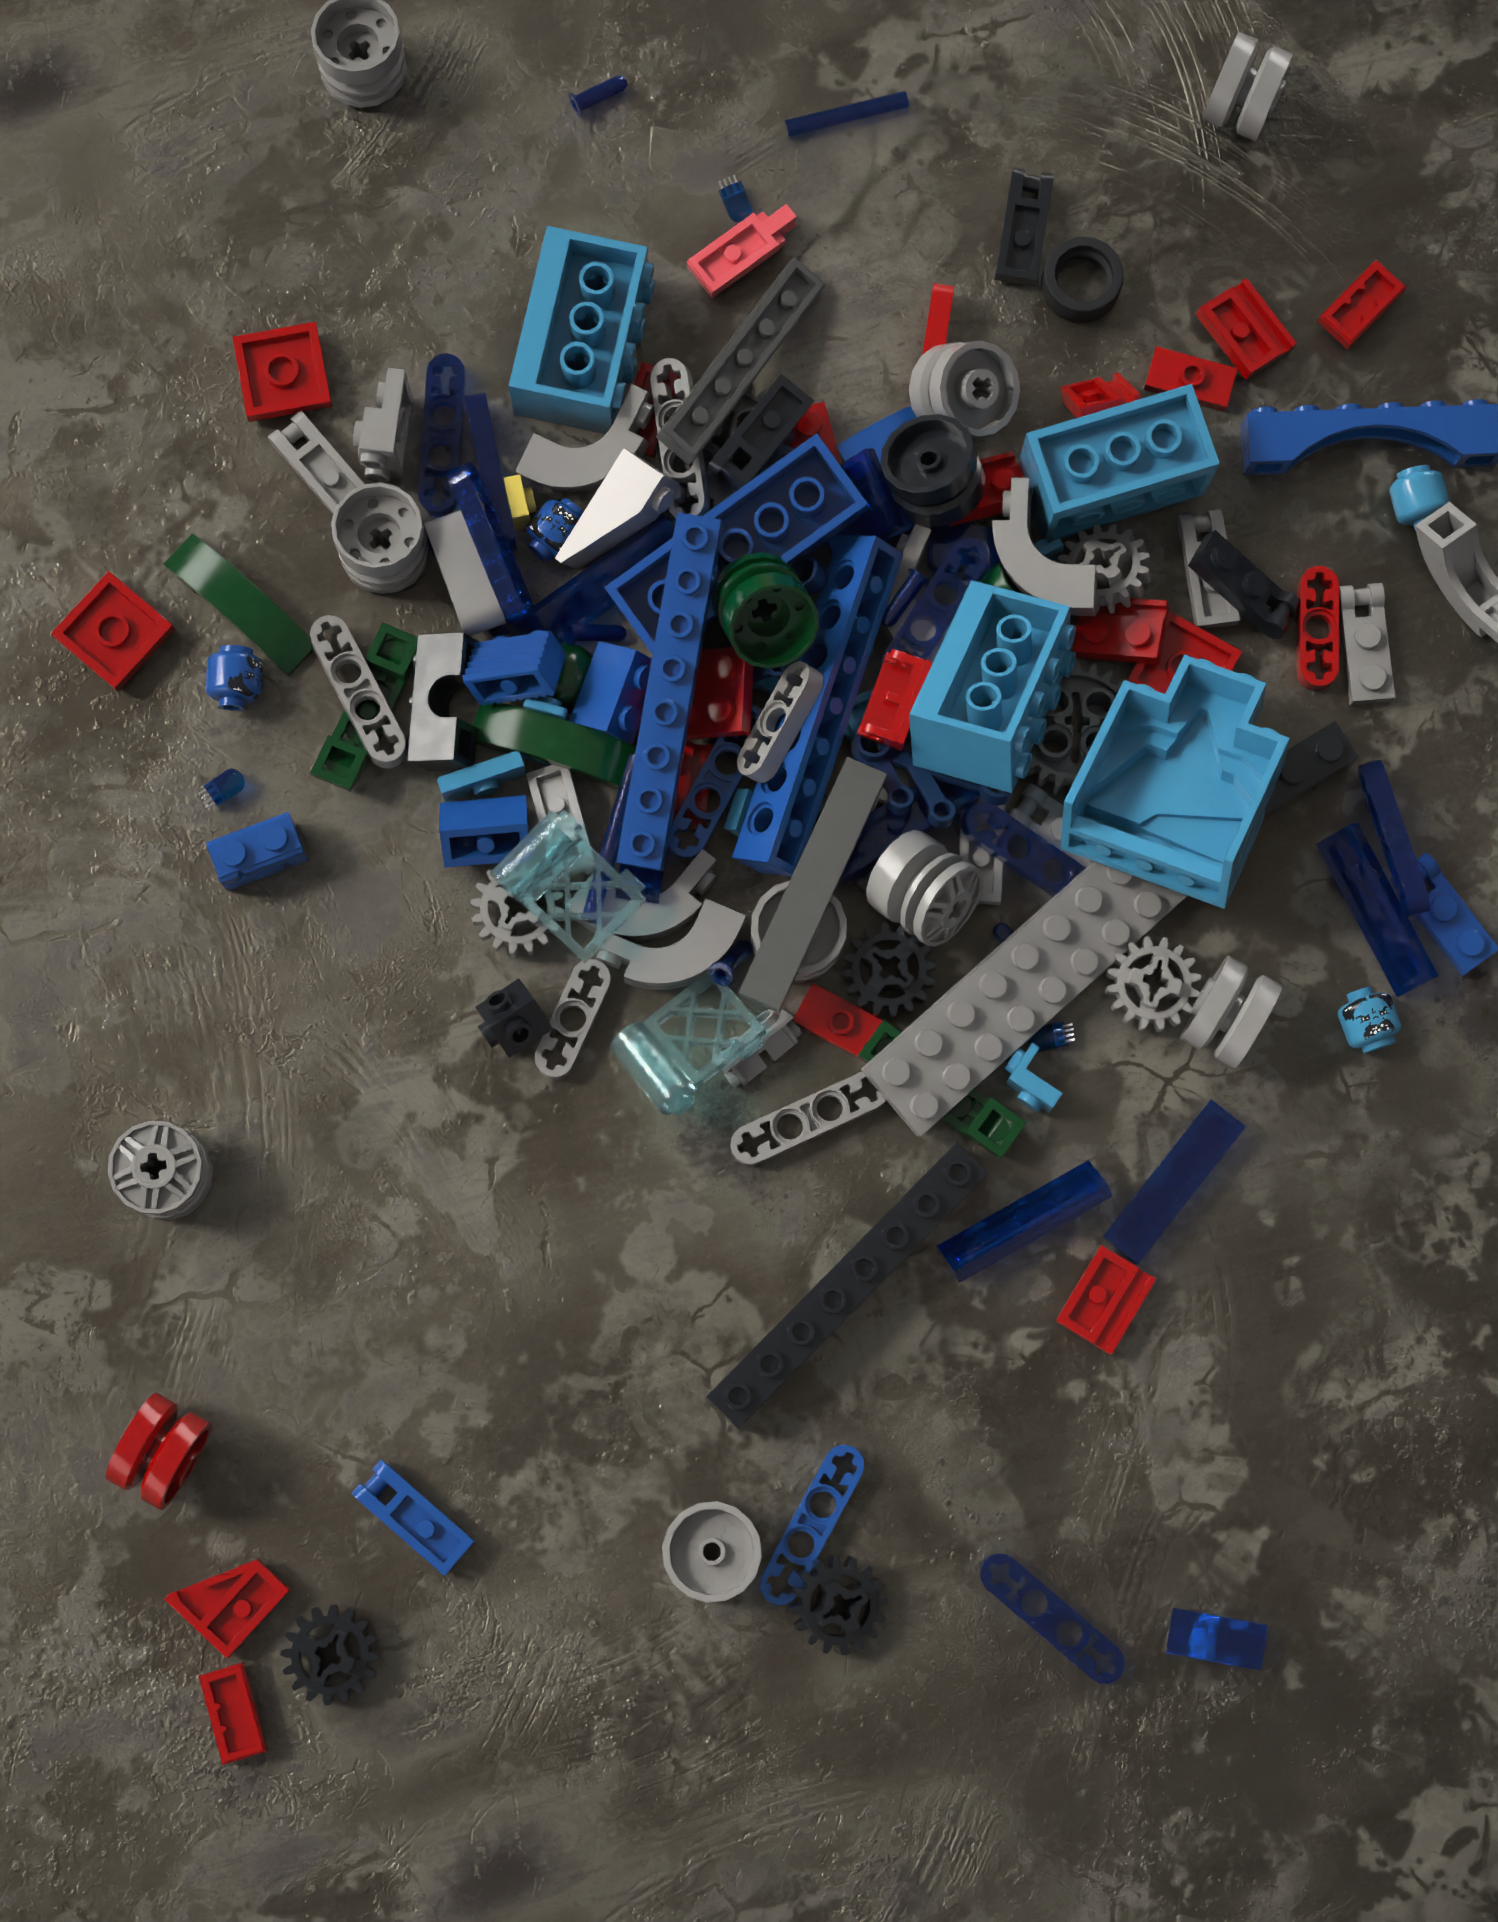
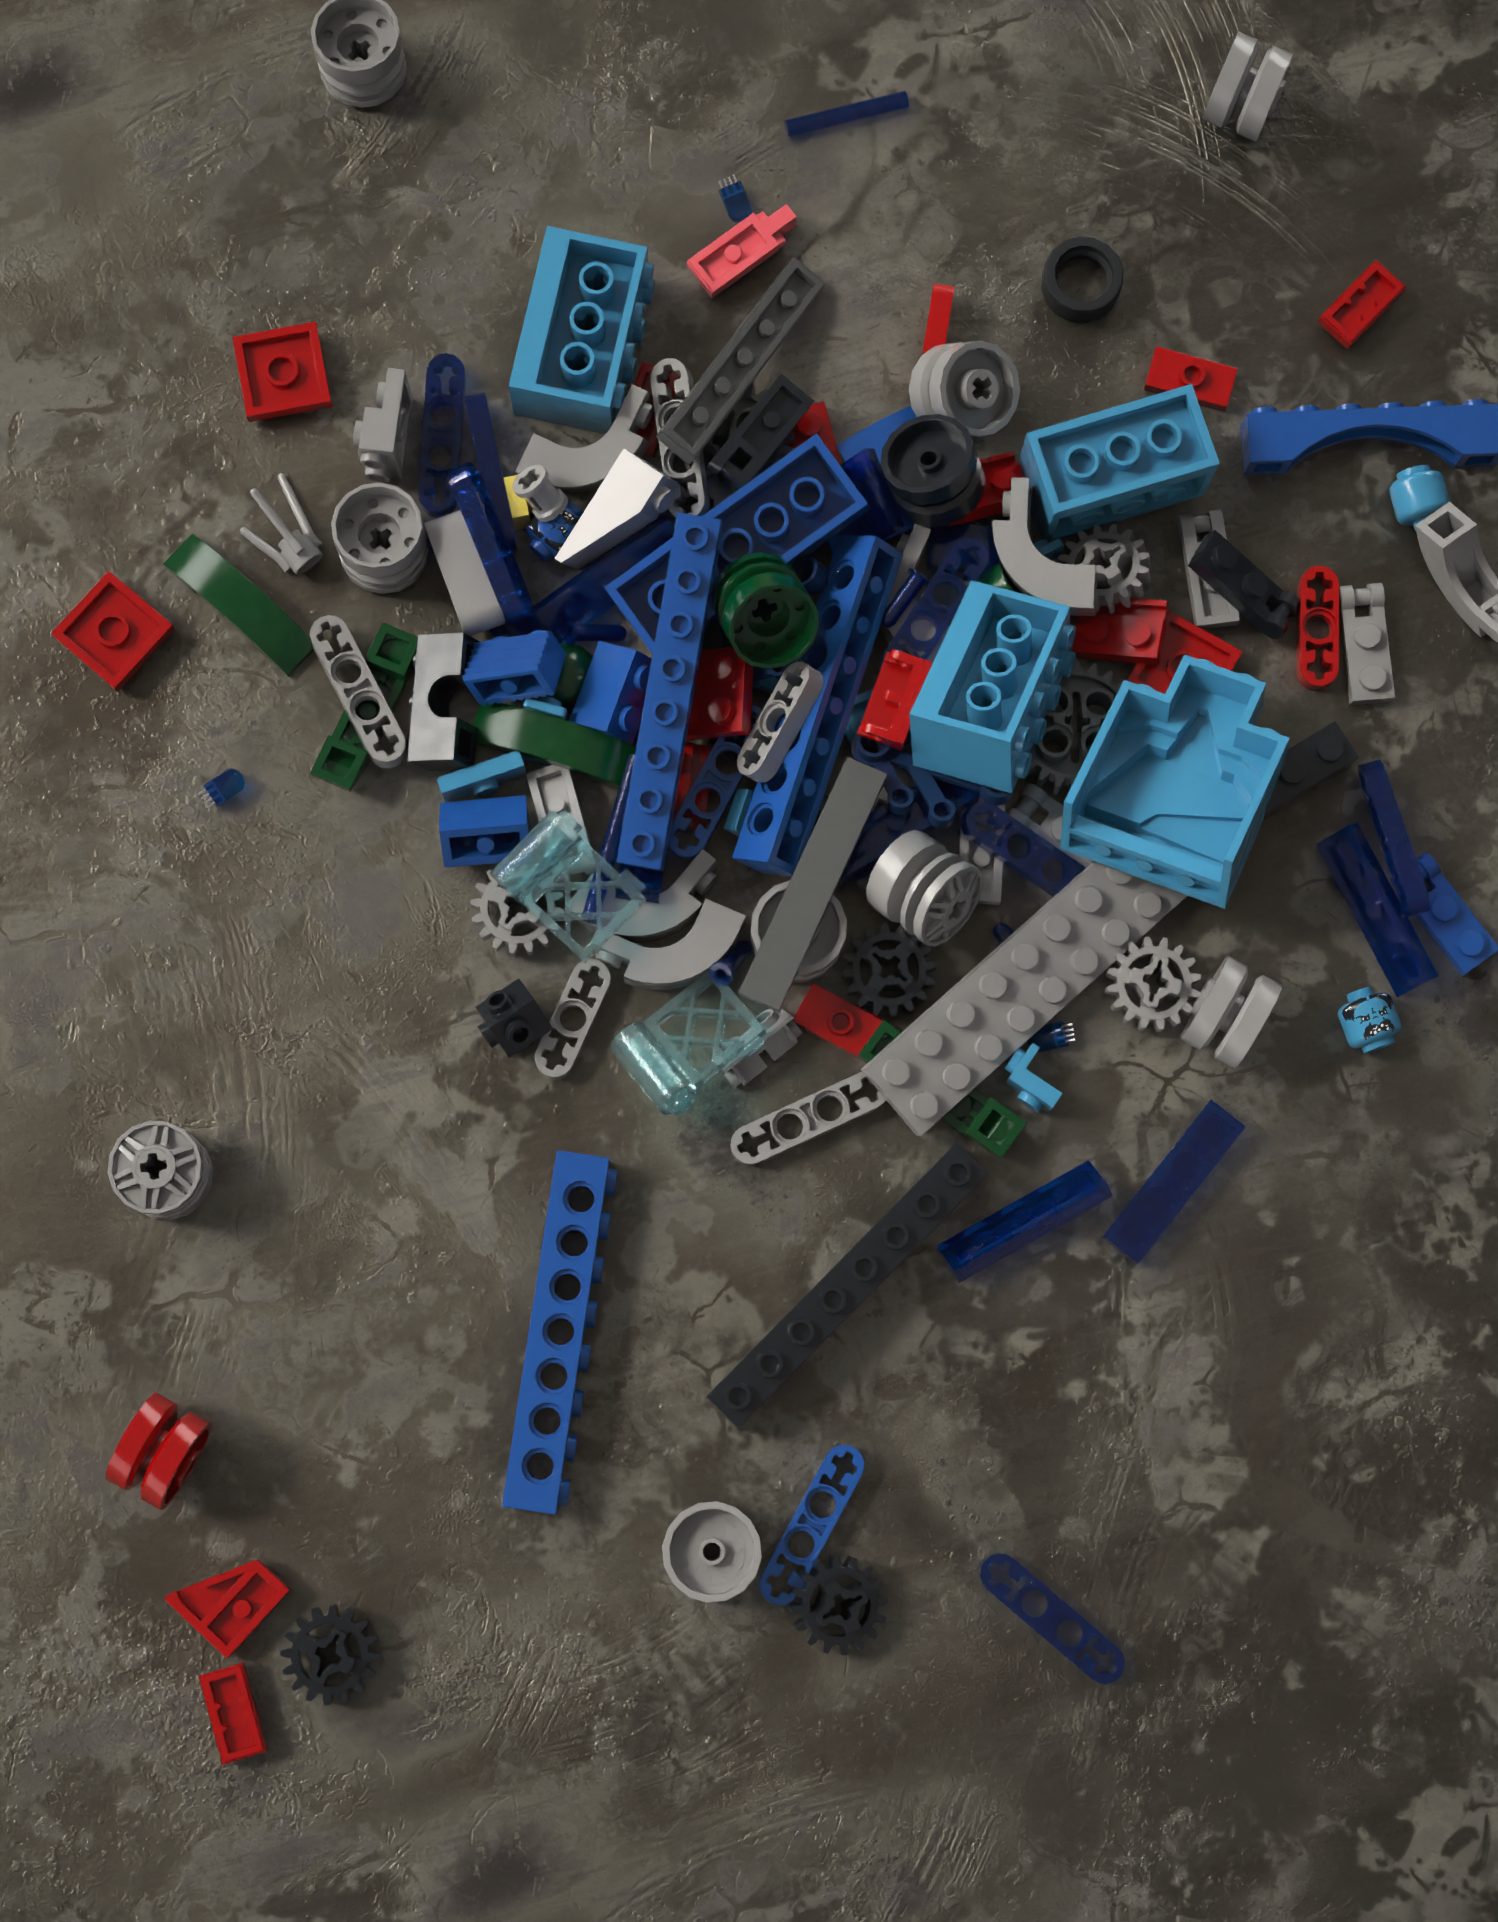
blue head [205,645,263,711] -> none
blue brick [206,812,309,891] -> none
light grey plate [267,411,365,515] -> none
blue plate [352,1459,475,1576] -> none
clear blue piece [568,75,628,117] -> none
black plate [994,168,1054,287] -> none
red plate [1054,1245,1156,1355] -> none
red plate [1060,372,1141,418] -> none
clear blue slope [1166,1608,1268,1670] -> none
red plate [1195,278,1297,380] -> none
none -> light grey plant [240,473,323,575]
none -> blue brick [502,1150,618,1515]
none -> light grey bush [513,464,568,522]

